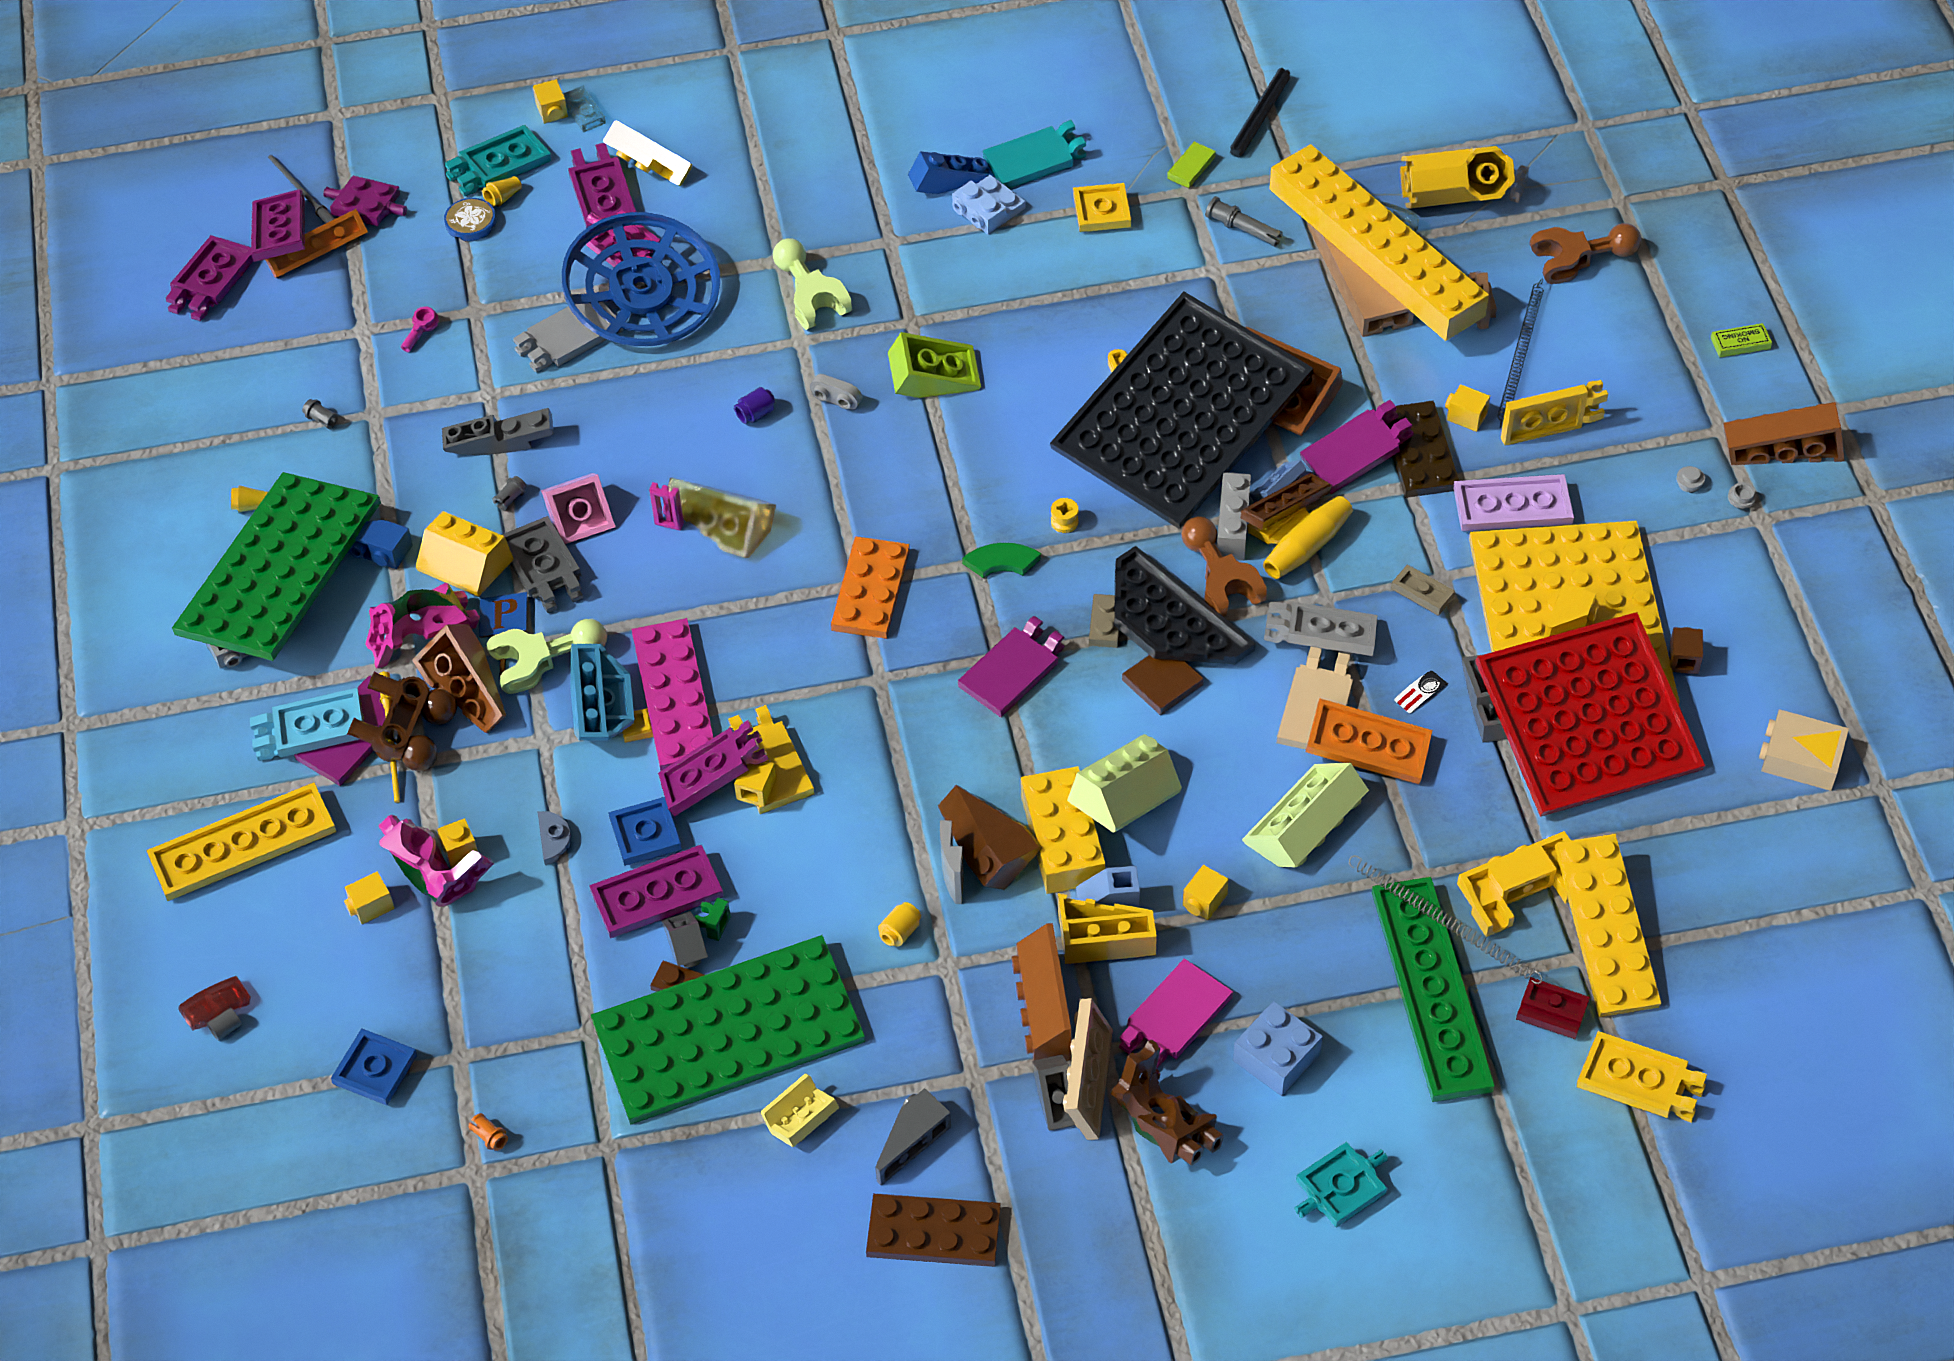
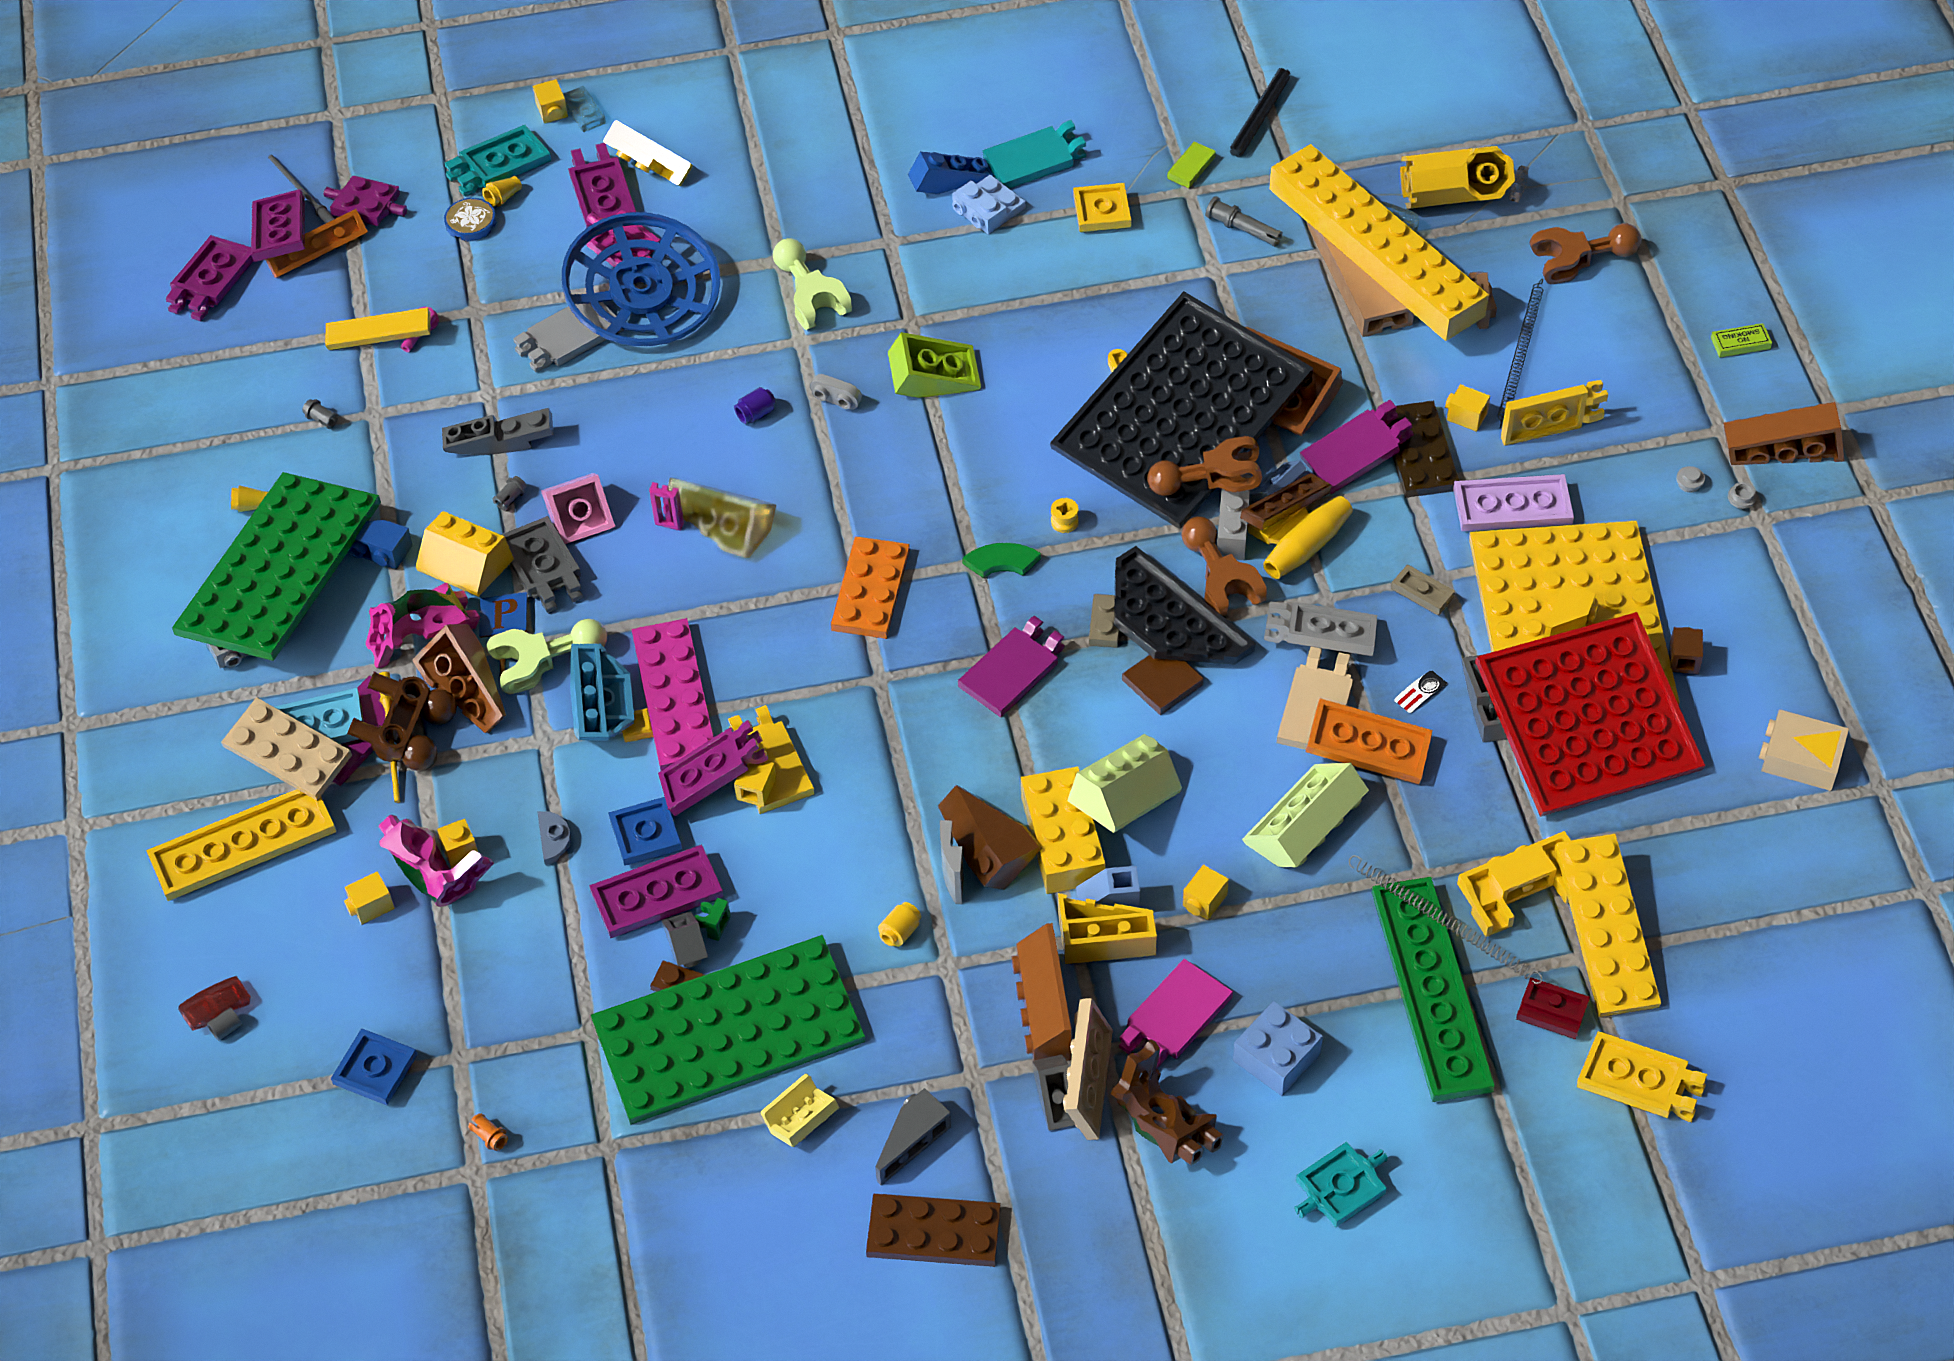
none -> tan plate [221,697,352,801]
none -> yellow tile [325,307,431,350]
none -> dark orange piece [1147,436,1262,496]

